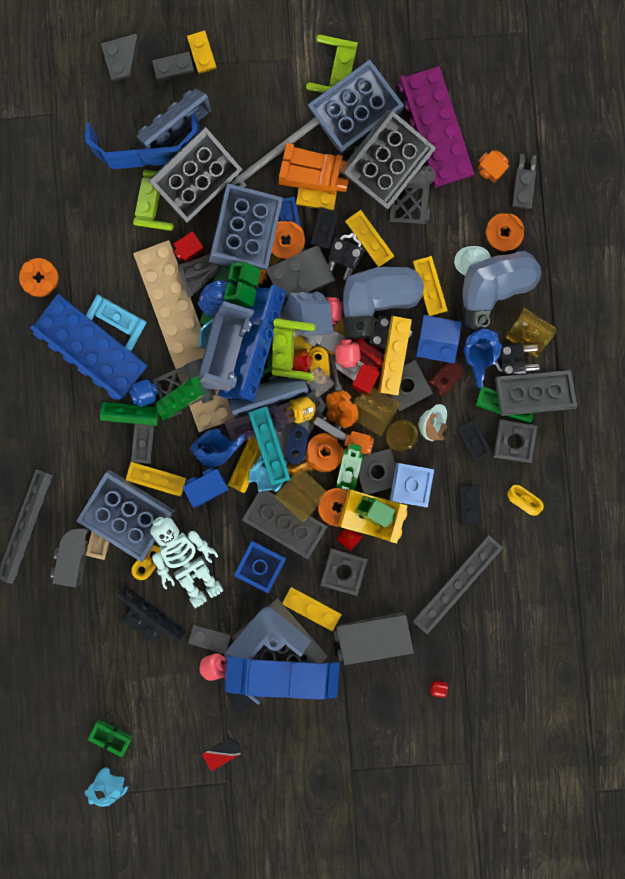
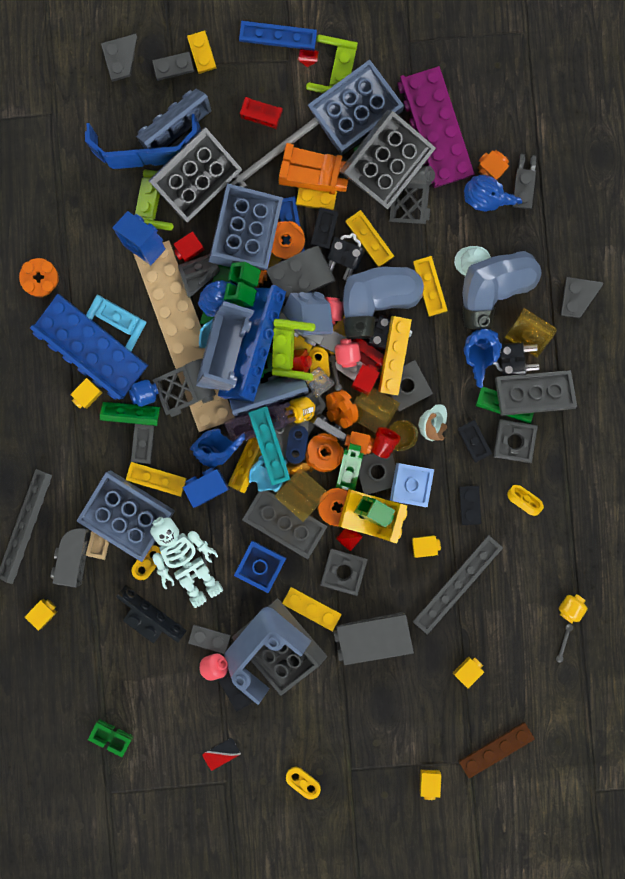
medium azure helmet [85,767,128,807] -> none
green plate [155,376,205,420] -> none
blue windscreen [224,654,340,699] -> none
blue slope [416,315,461,363] -> none
clear red plate [429,362,462,396] -> none
red piece [430,681,448,698] -> none
orange plate [485,213,524,252] -> none
none -> yellow brick [25,599,57,631]
none -> yellow brick [70,378,103,409]
none -> blue brick [113,211,166,266]
none -> blue plate [239,21,317,51]
none -> red hinge [240,97,283,129]
none -> yellow plate [286,767,321,799]
none -> red slope [298,49,319,68]
none -> red piece [371,427,401,458]
none -> yellow brick [412,535,441,558]
none -> yellow brick [420,770,441,800]
none -> yellow brick [453,657,484,688]
none -> reddish brown plate [459,722,535,779]
none -> blue hair [464,175,522,212]
none -> dark grey hinge [556,624,573,663]
none -> yellow head [559,594,587,623]
none -> dark grey wing [560,277,603,318]

